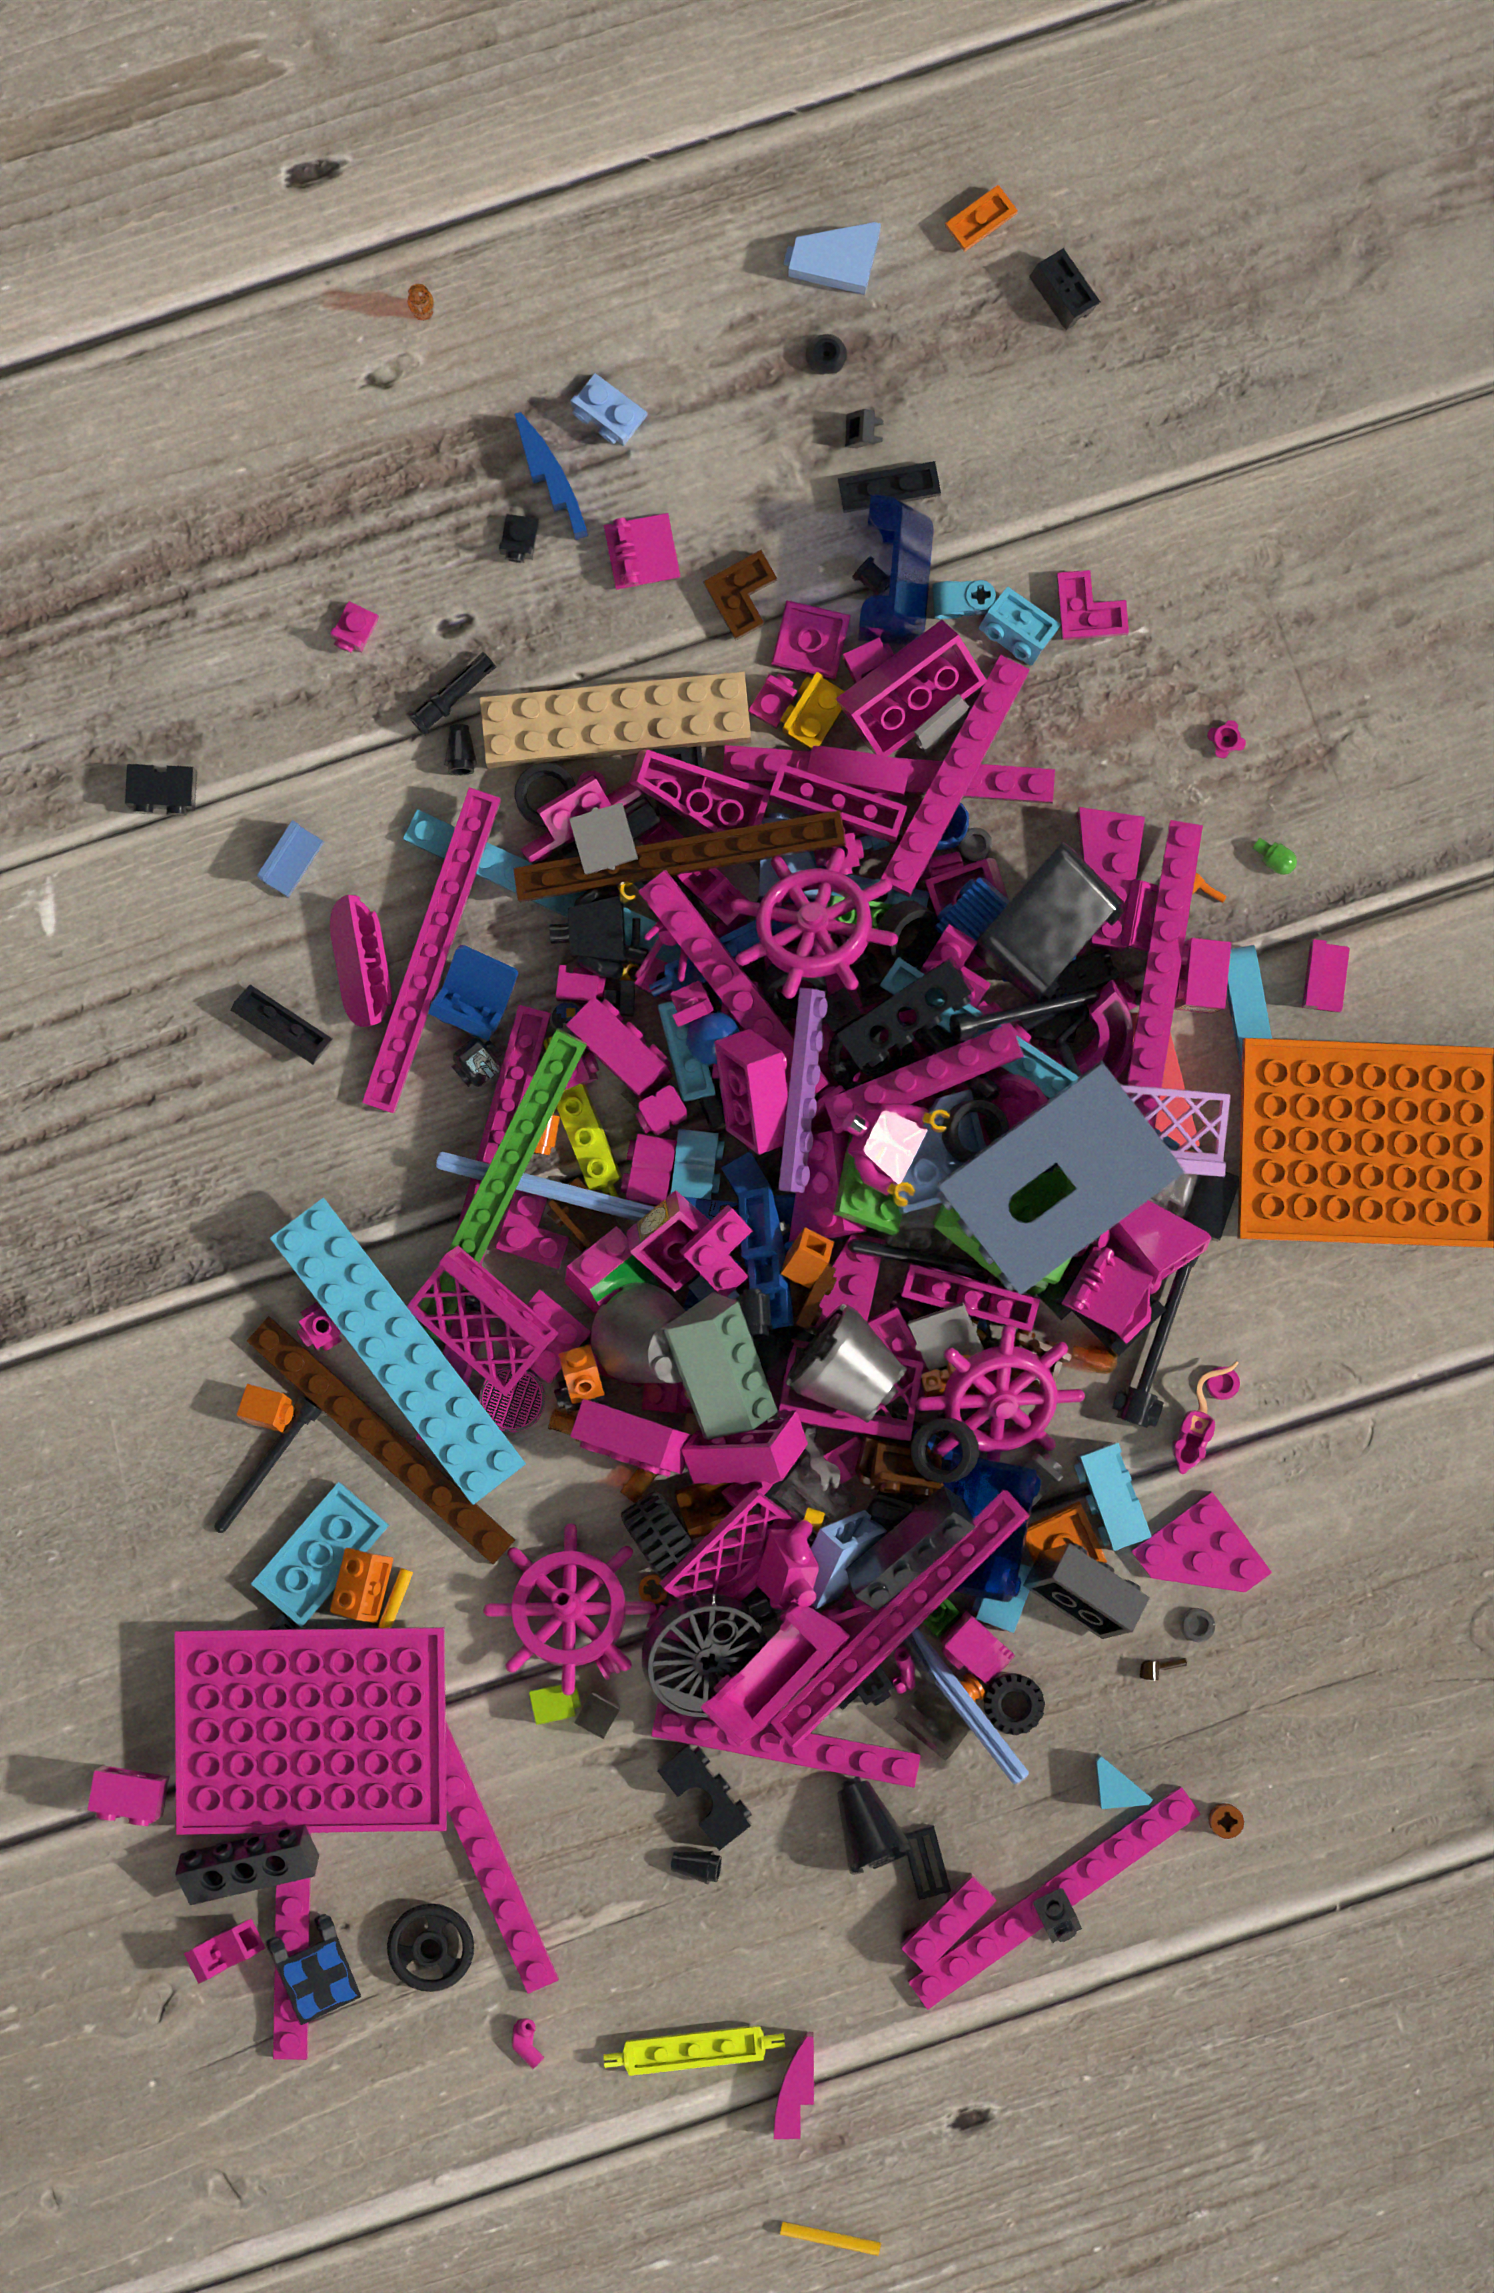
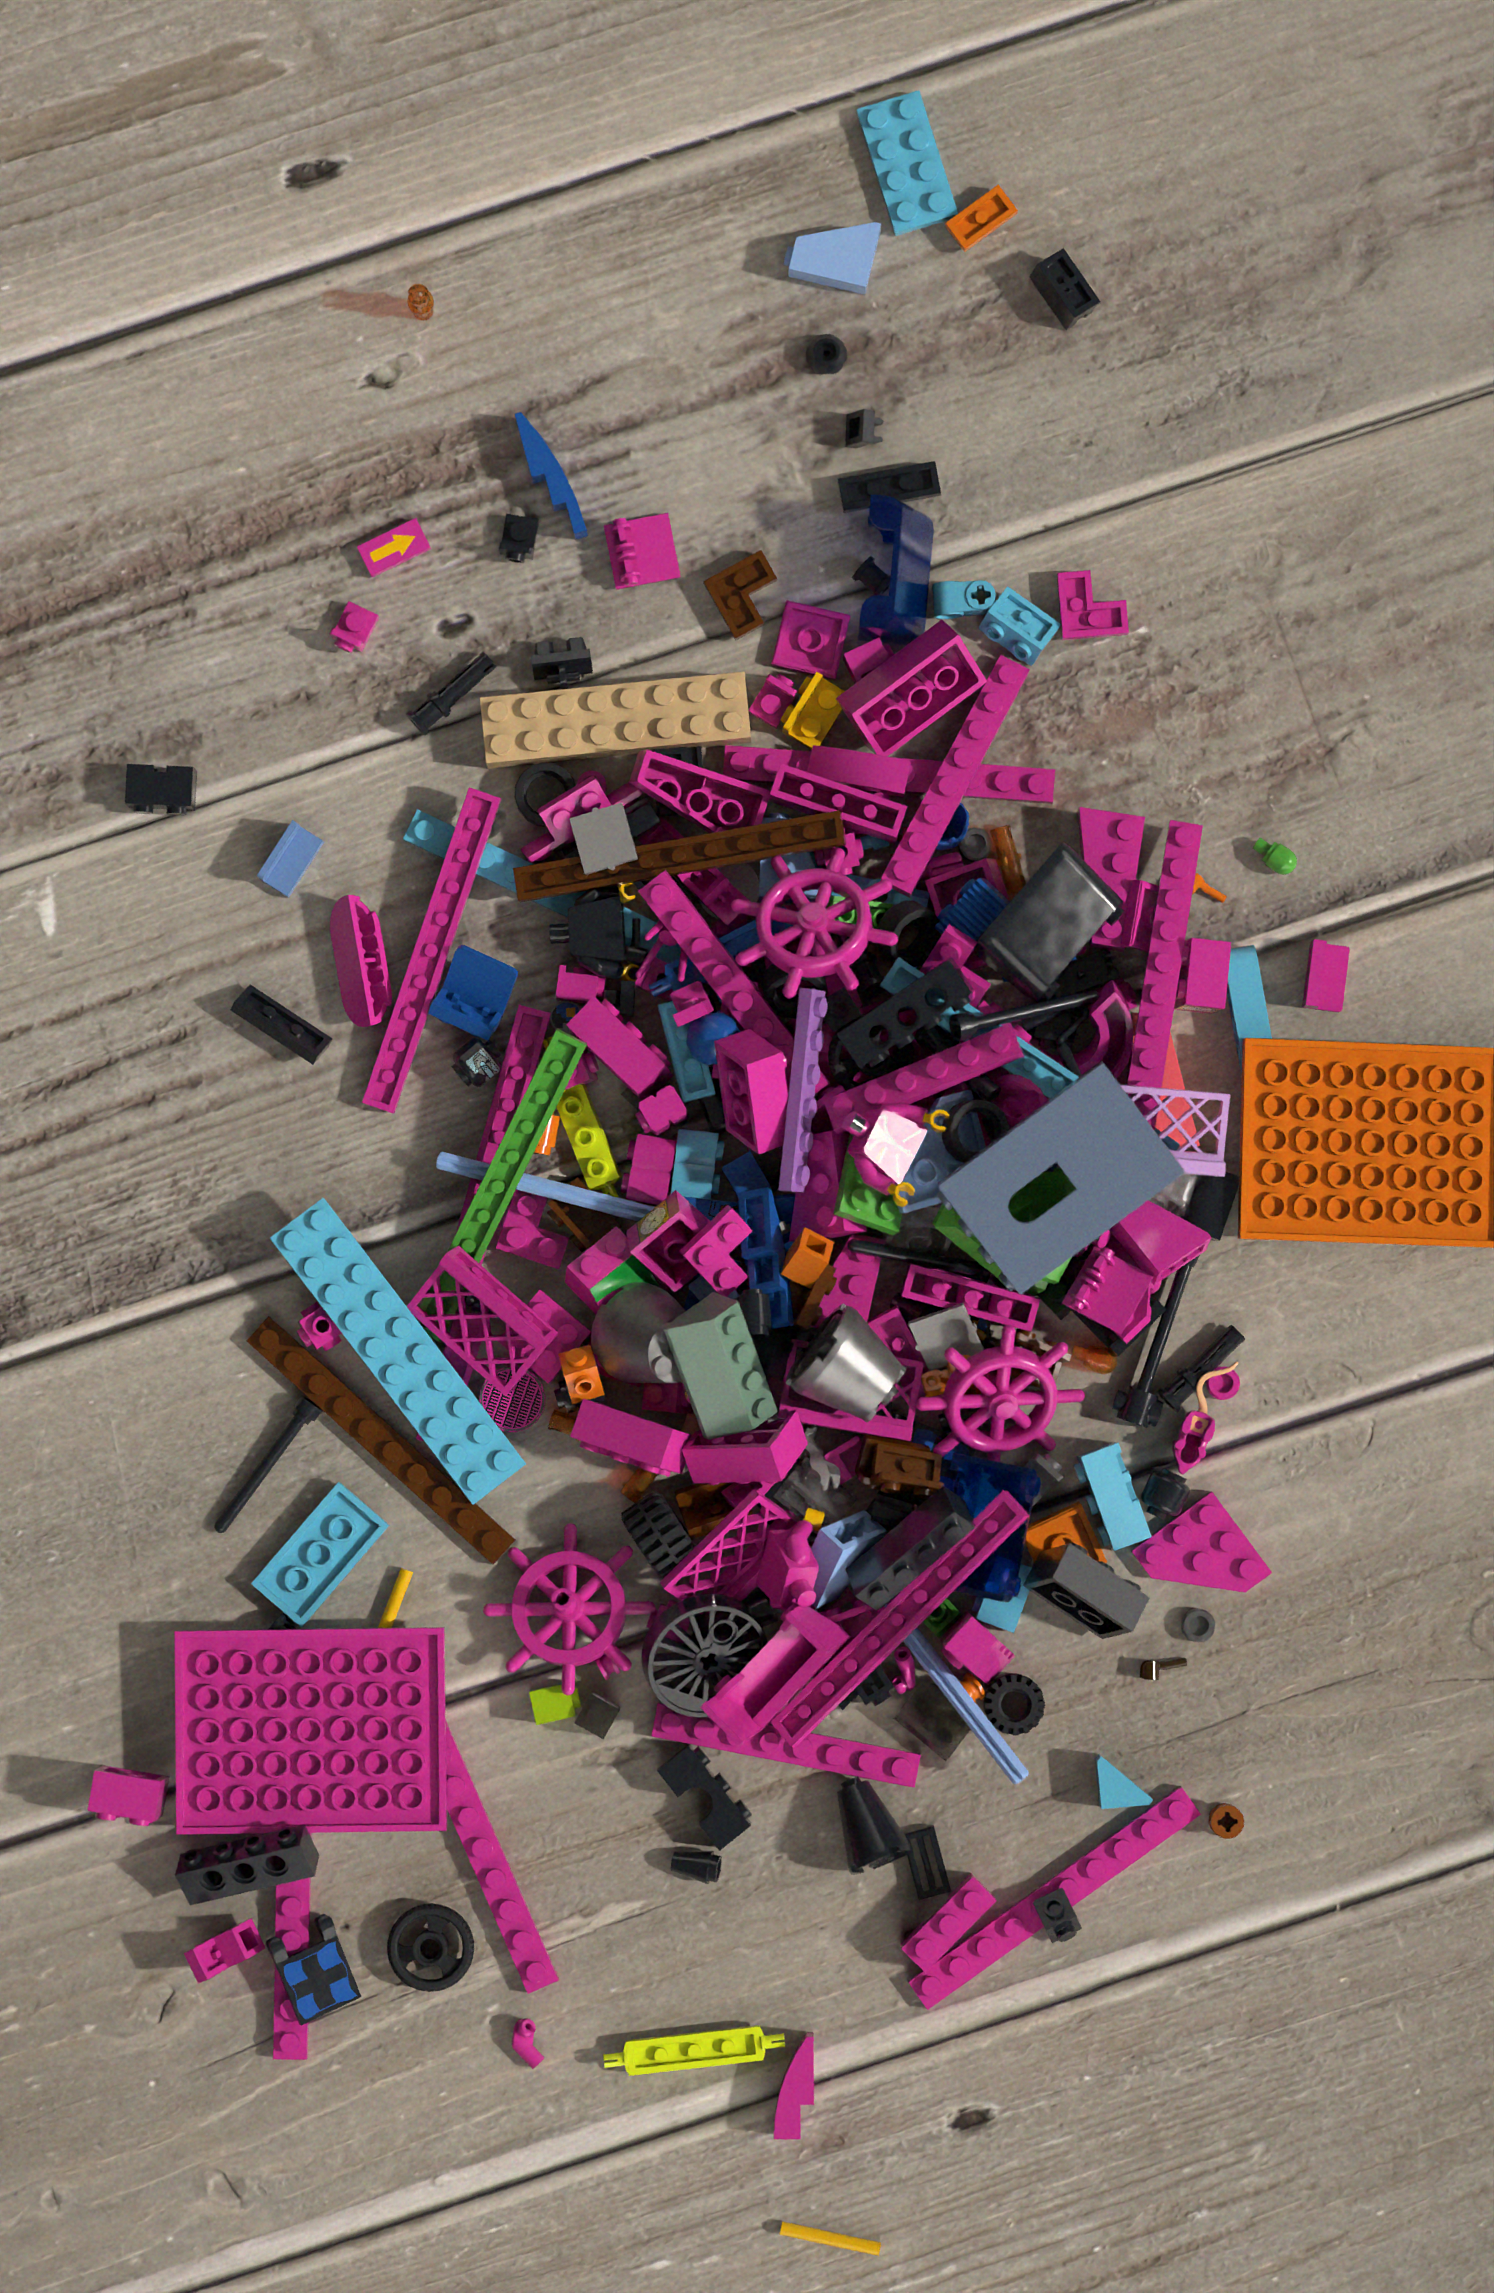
orange brick [236,1384,294,1433] -> none
orange bracket [330,1548,394,1623] -> none
black cone [444,724,477,776] -> none
light blue bracket [570,373,648,446] -> none
orange bush [638,1574,668,1604] -> none
black piece [902,1633,940,1694] -> none
black tyre [911,1418,979,1483] -> none
light grey piece [914,694,969,755] -> none
dark pink plate [1207,720,1246,759] -> none
none -> dark pink tile [357,518,431,578]
none -> black hips [531,637,593,689]
none -> medium azure plate [856,90,958,236]
none -> clear orange pin [990,825,1026,895]
none -> black head [1141,1468,1190,1520]
none -> black pin [1156,1325,1245,1413]

